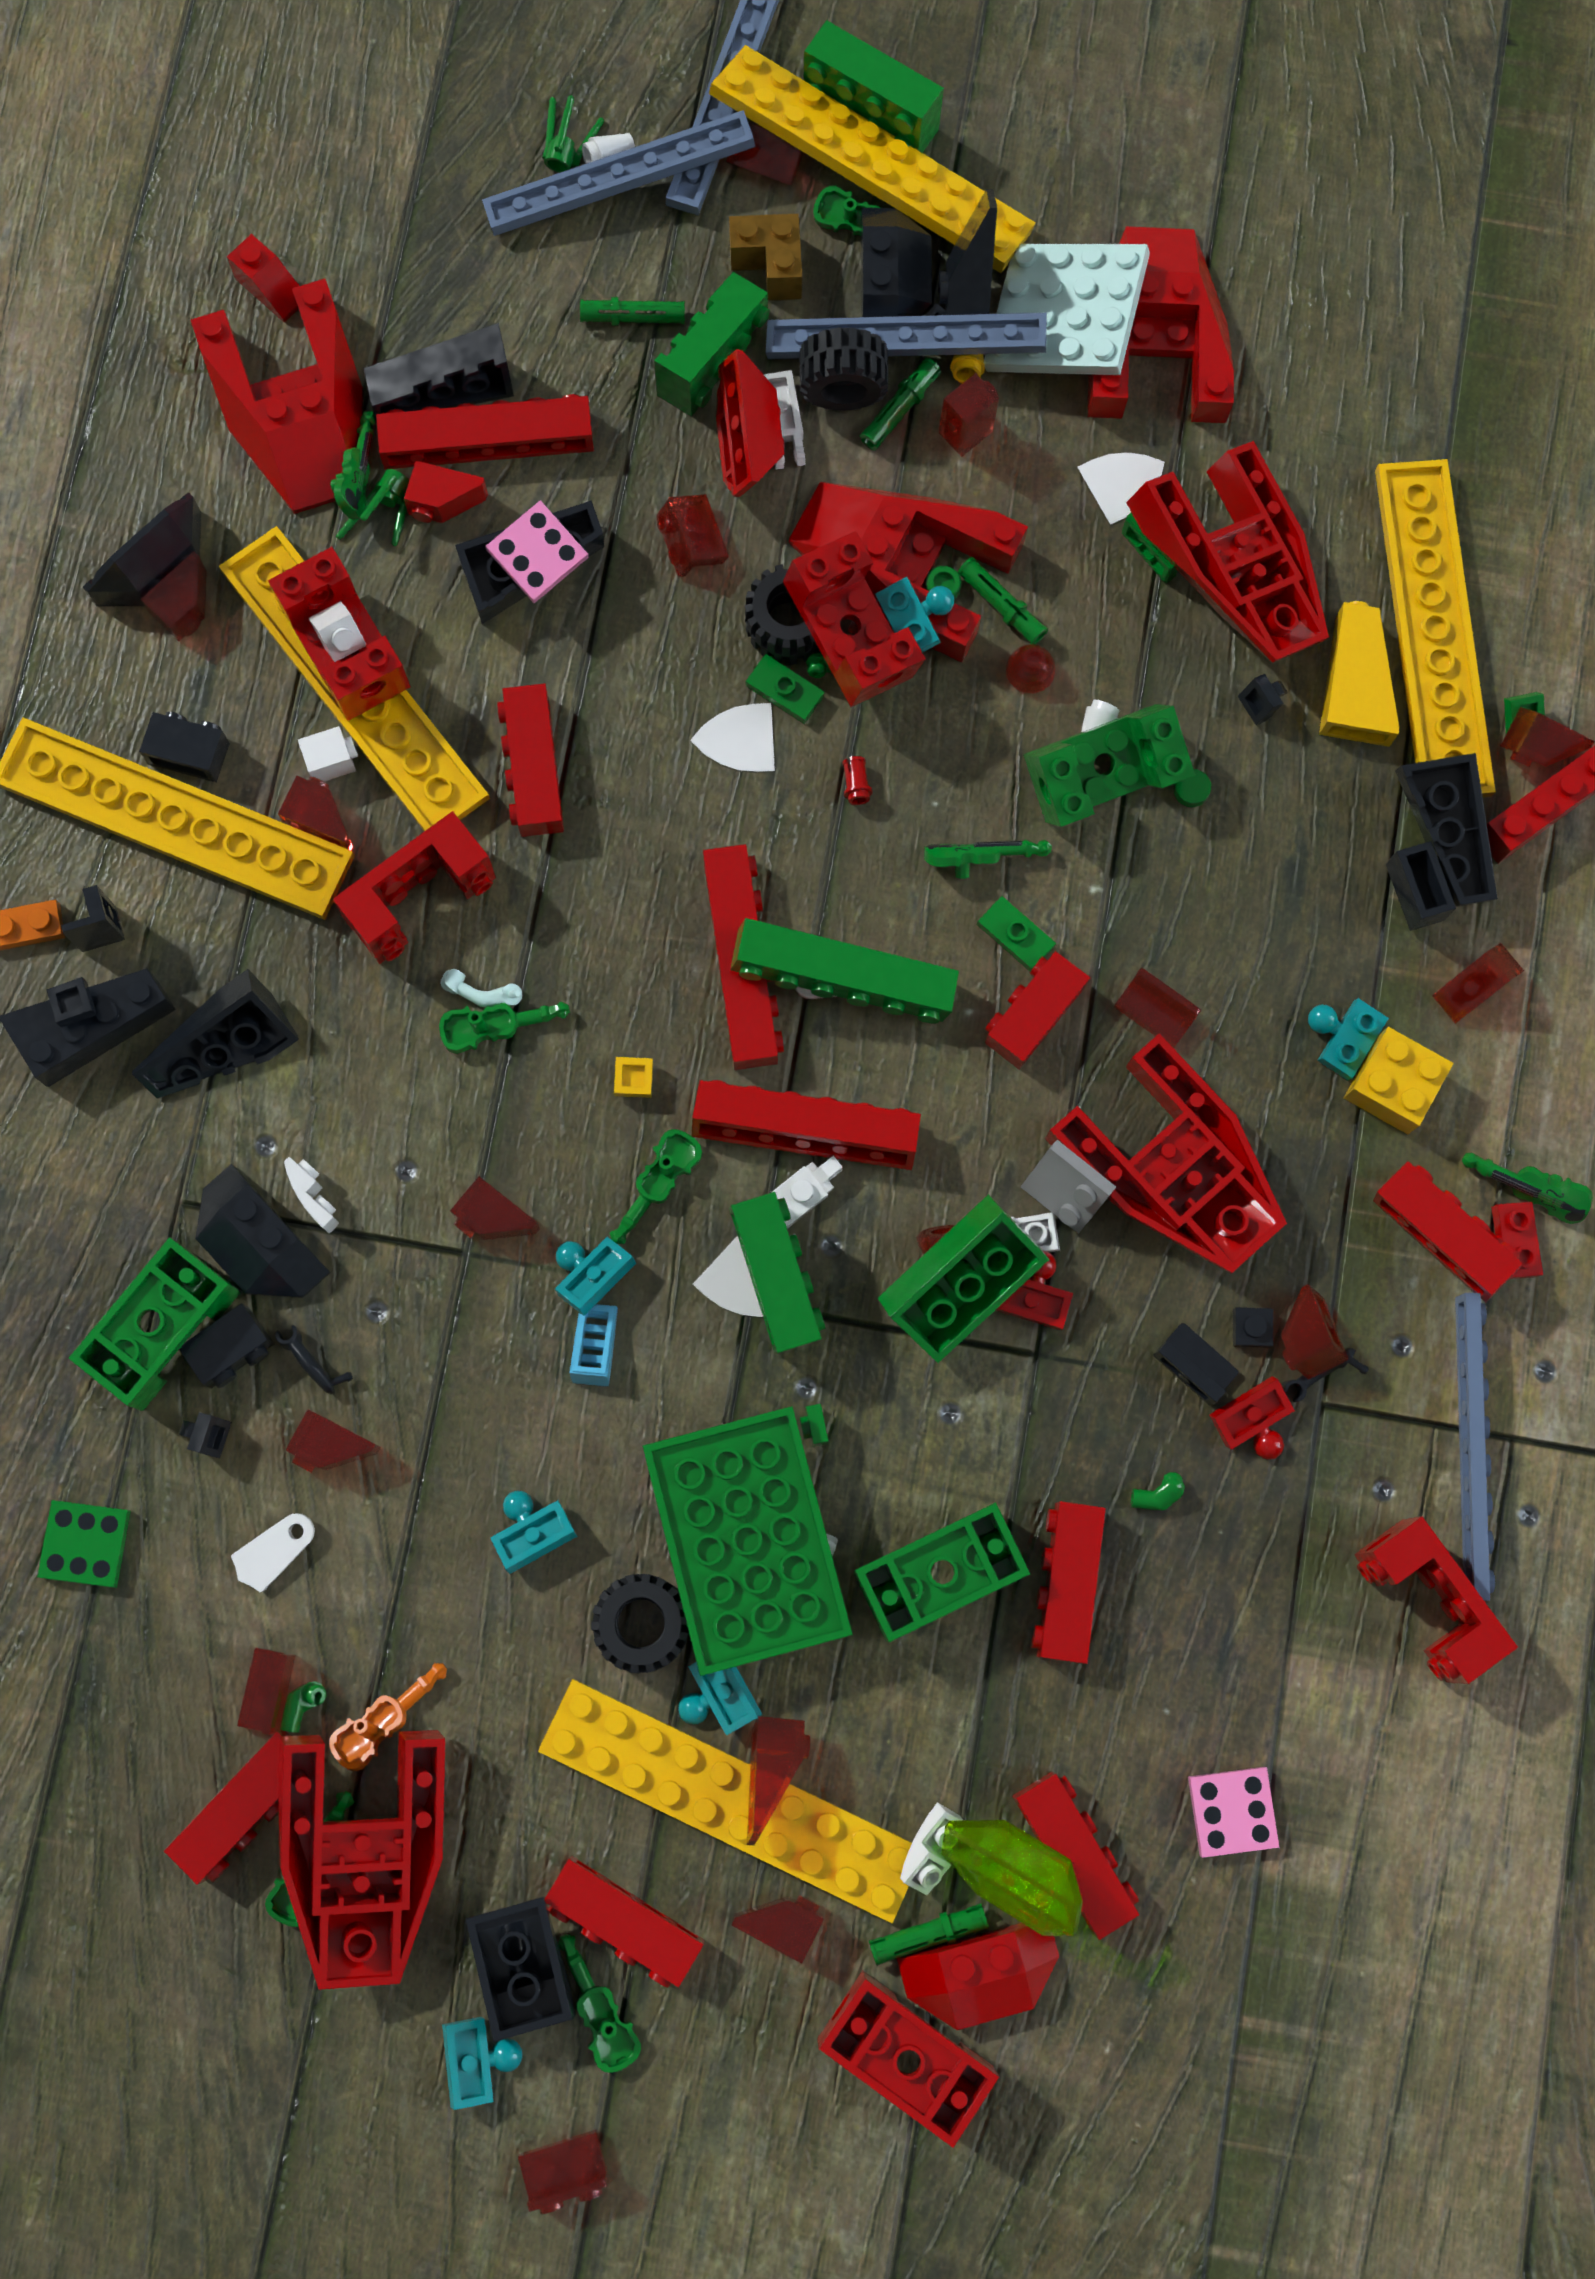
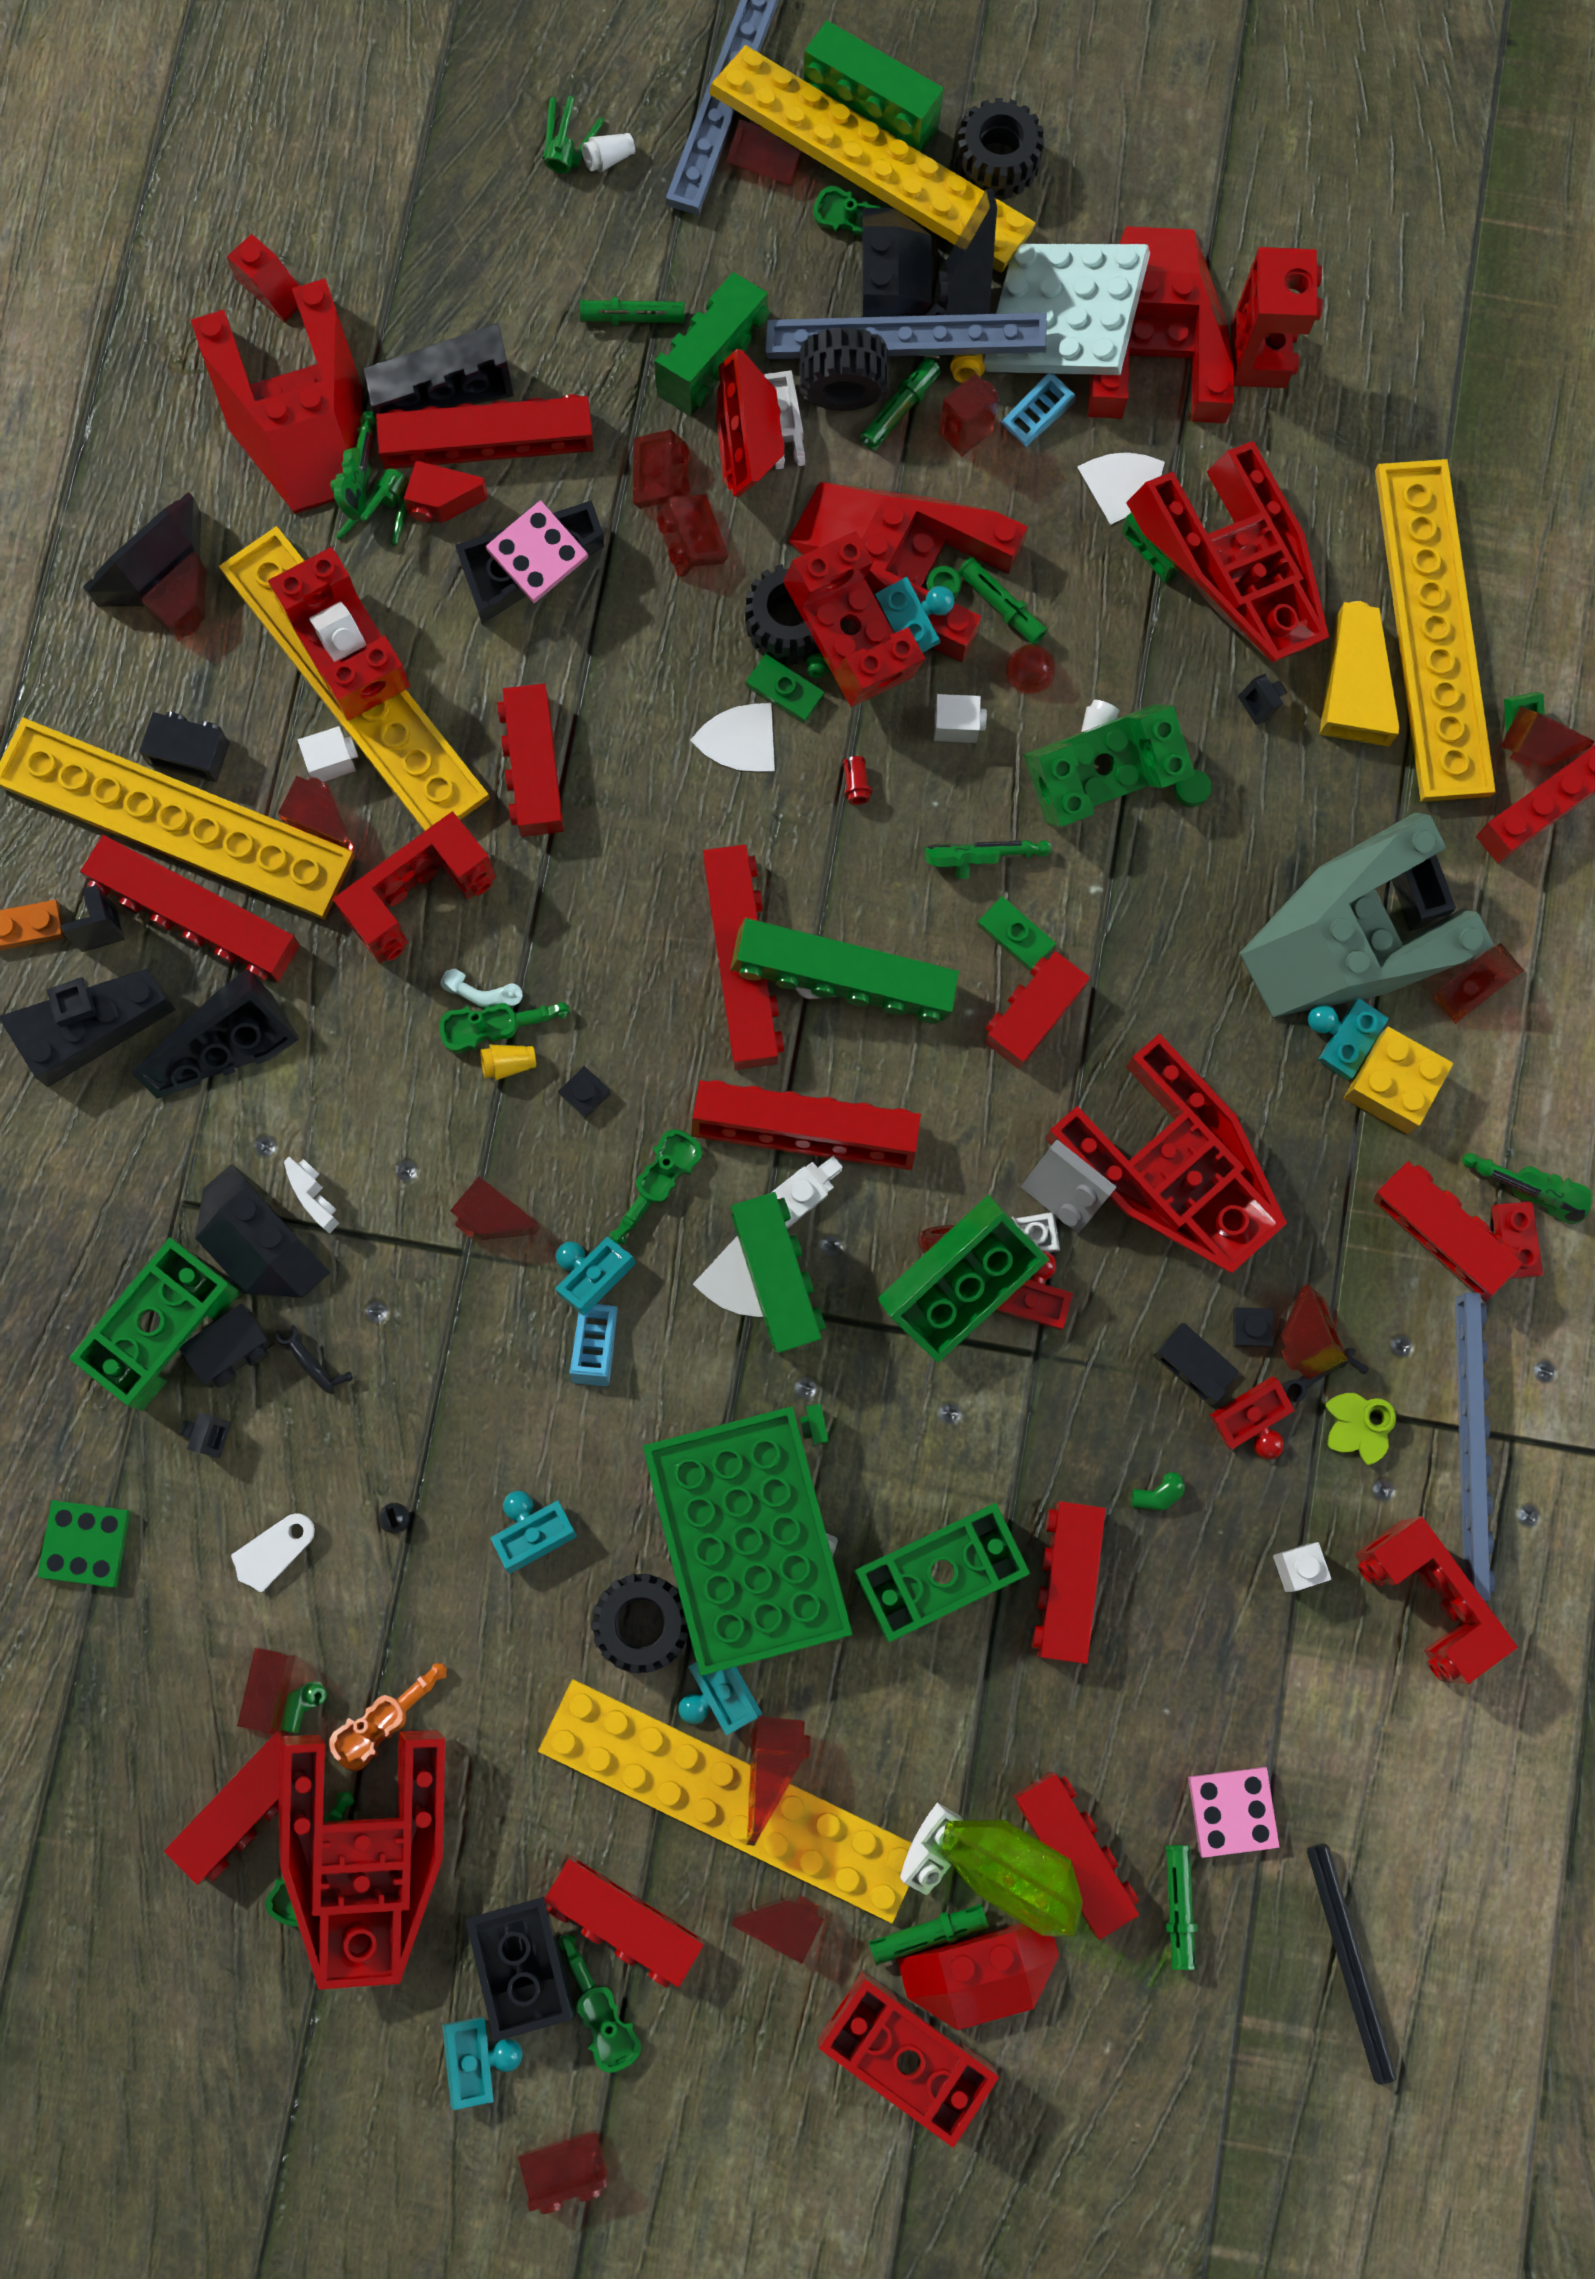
clear red slope [285,1409,381,1473] -> none
sand blue plate [482,110,755,236] -> none
yellow plate [614,1057,653,1098] -> none
pearl gold brick [729,213,802,301] -> none
clear red panel [1114,968,1201,1048] -> none
black wedge [1395,753,1498,907] -> none
none -> red brick [80,835,300,982]
none -> black hinge [379,1503,411,1534]
none -> yellow cone [480,1044,536,1081]
none -> black plate [558,1066,611,1119]
none -> clear red bracket [633,429,690,510]
none -> white brick [934,694,987,743]
none -> black tyre [955,98,1044,199]
none -> medium azure slope [1001,373,1076,448]
none -> green pin [1165,1845,1198,1970]
none -> red plate [1231,247,1323,388]
none -> sand green wedge [1239,812,1494,1017]
none -> white brick [1273,1542,1332,1592]
none -> black axle [1307,1843,1397,2085]
none -> lime plate [1325,1393,1396,1465]

